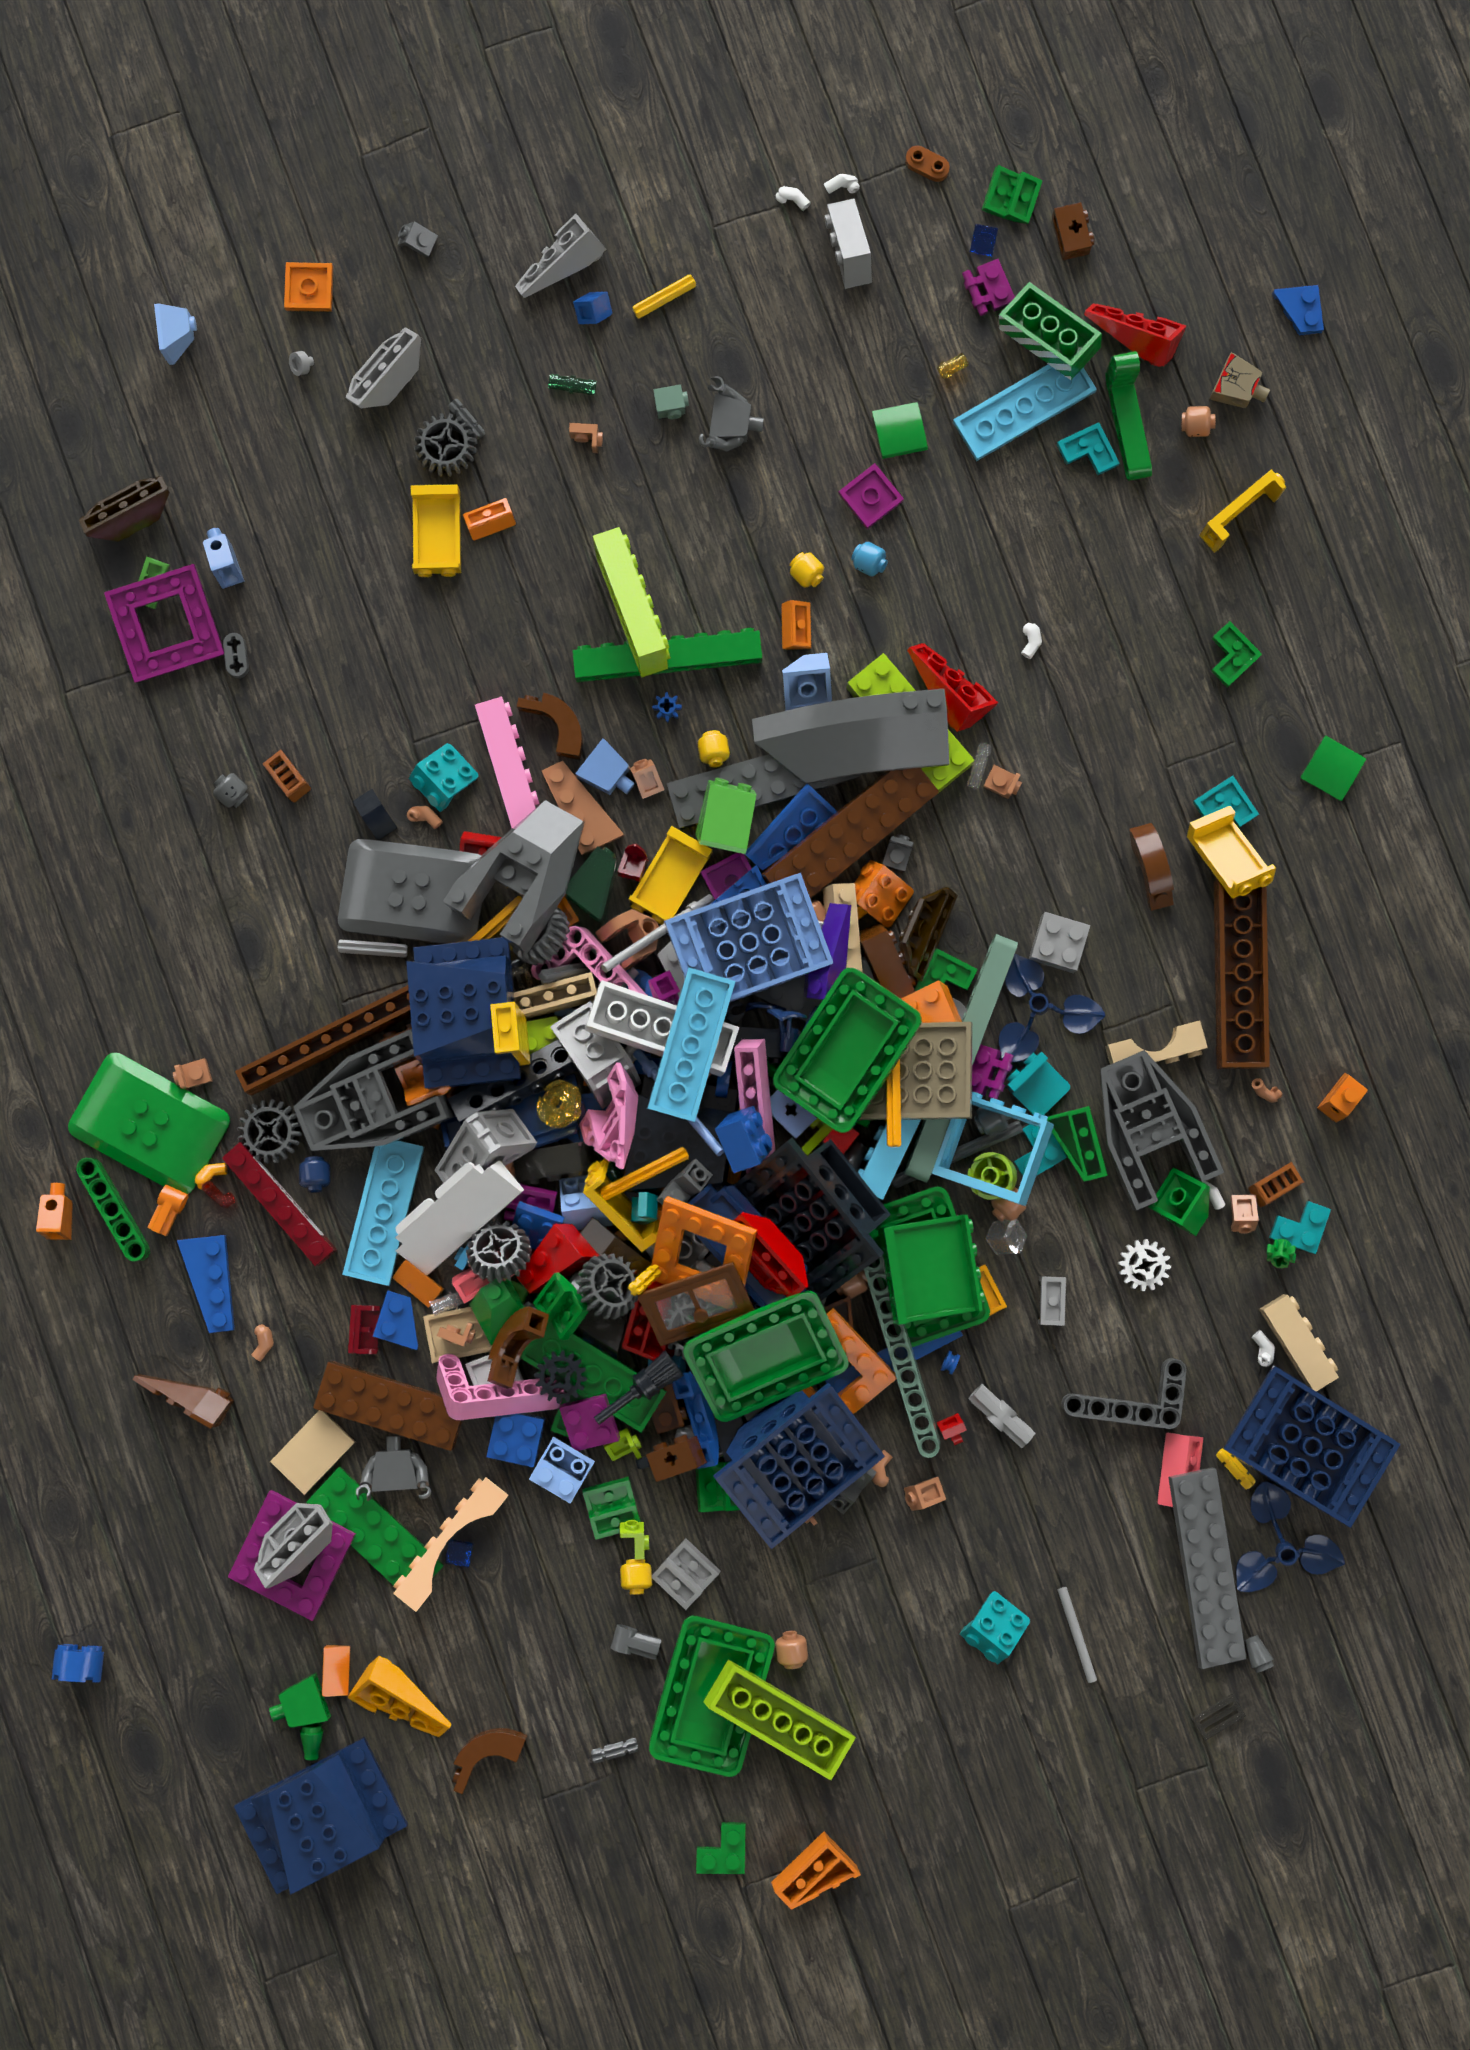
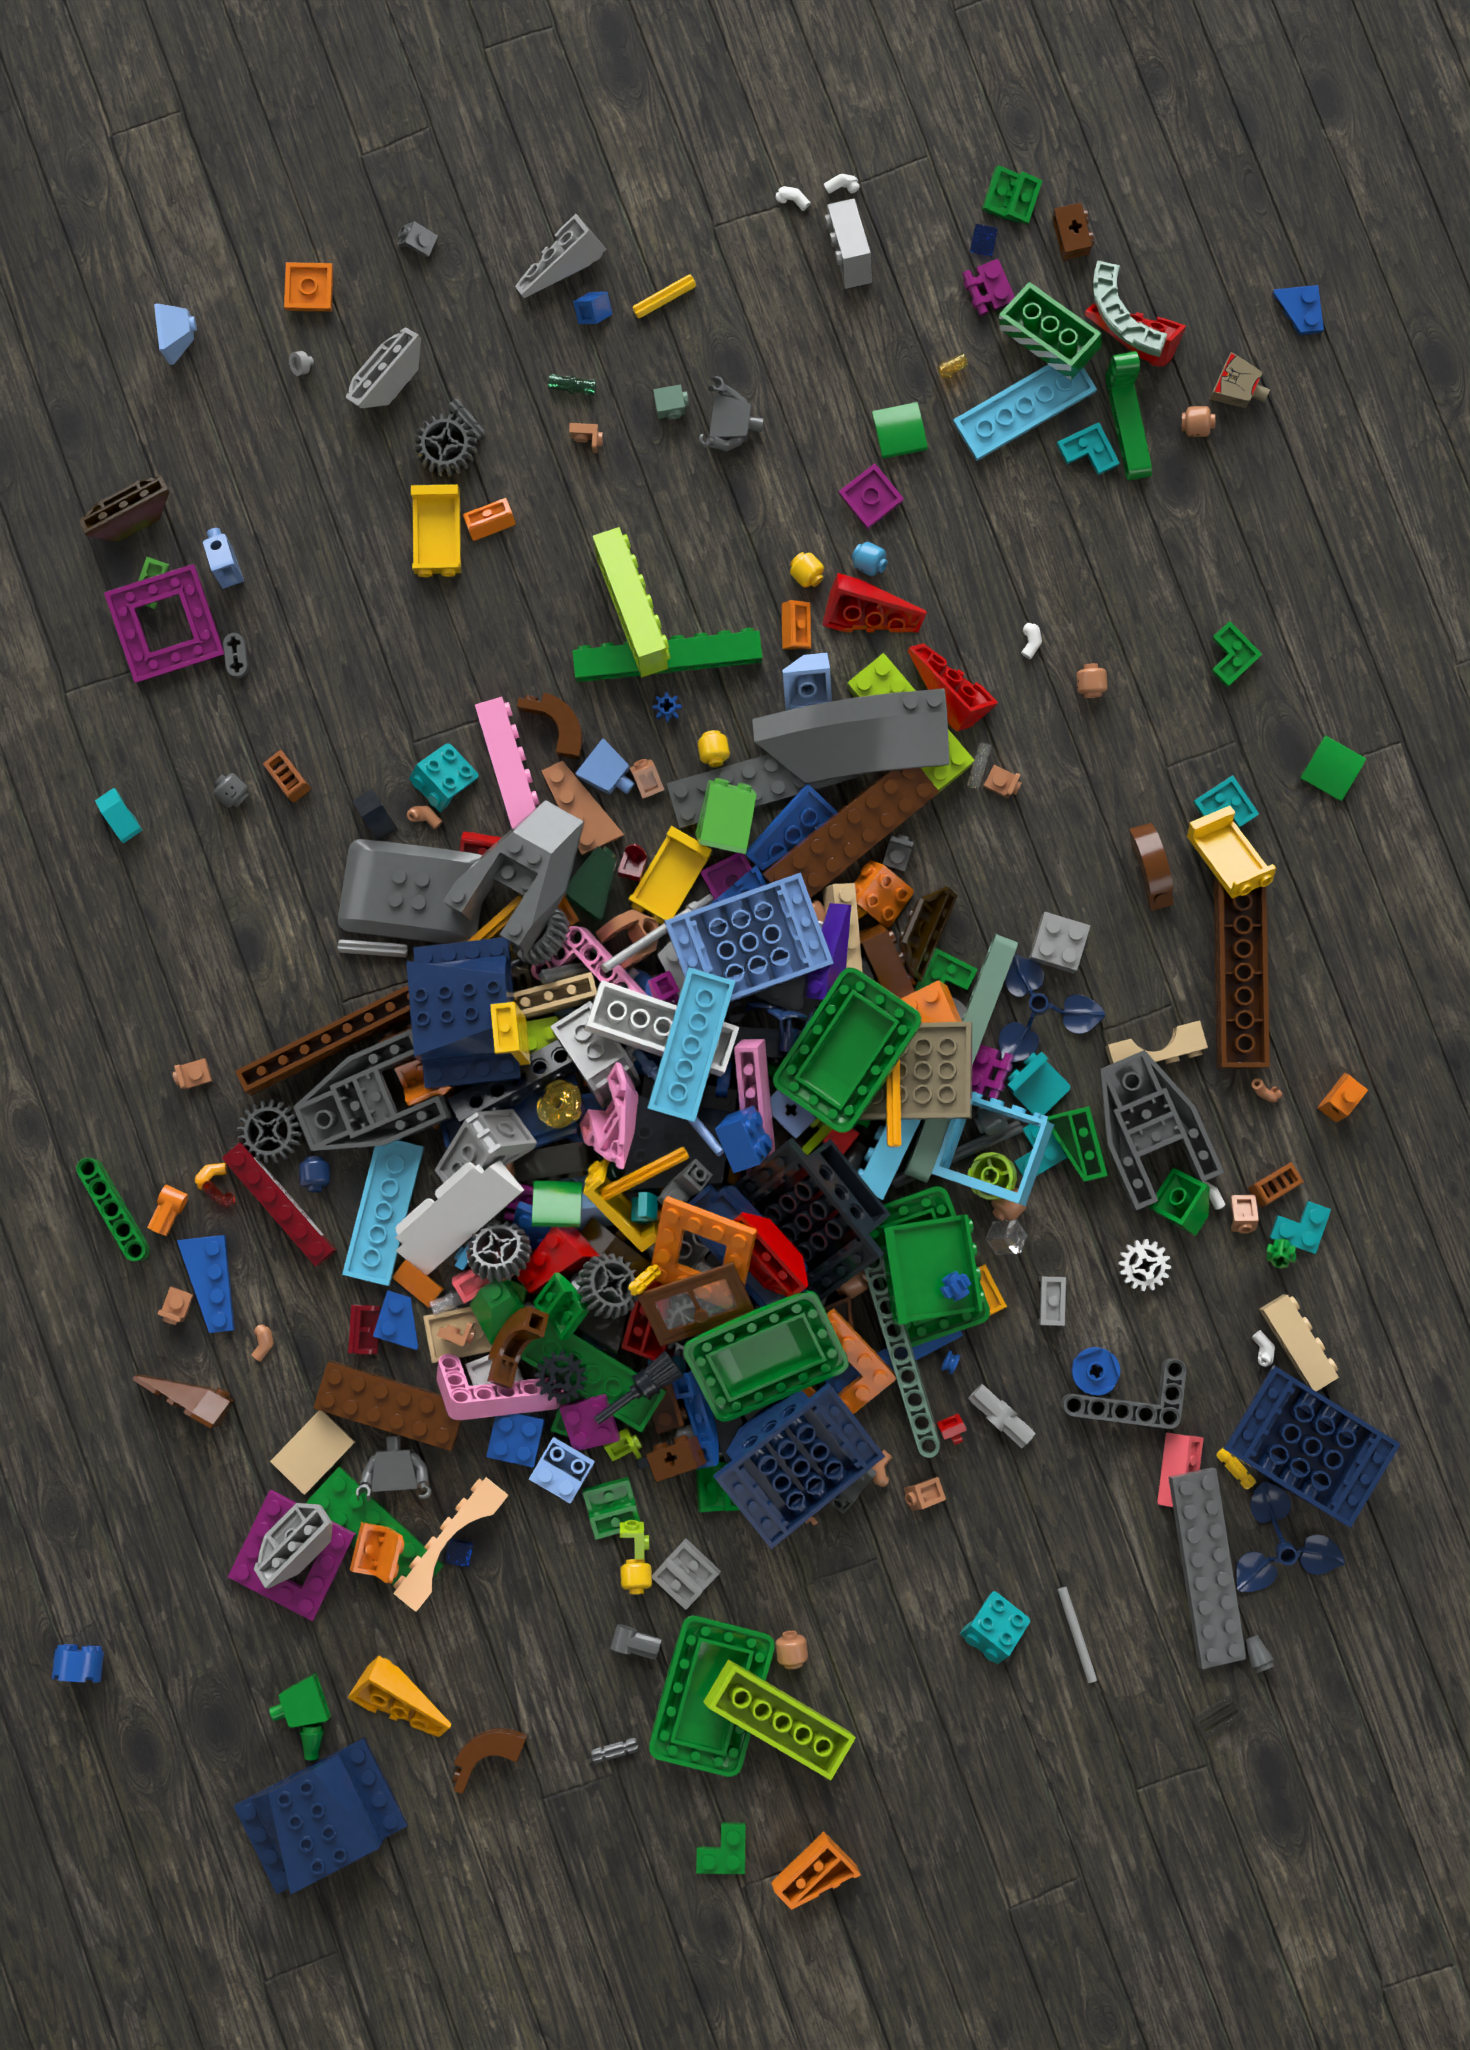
orange torso [36,1183,73,1240] -> none
green wedge [68,1053,230,1194] -> none
orange slope [322,1645,350,1697] -> none
dark orange plate [905,146,950,182] -> none
yellow panel [1199,469,1286,553] -> none
none -> teal slope [95,788,143,843]
none -> nougat bracket [158,1287,194,1325]
none -> orange bracket [350,1522,404,1584]
none -> slope [532,1181,582,1227]
none -> red wedge [822,573,927,632]
none -> blue gear [940,1271,972,1301]
none -> blue plate [1071,1347,1120,1395]
none -> nougat head [1076,663,1108,698]
none -> tile [1093,261,1167,357]

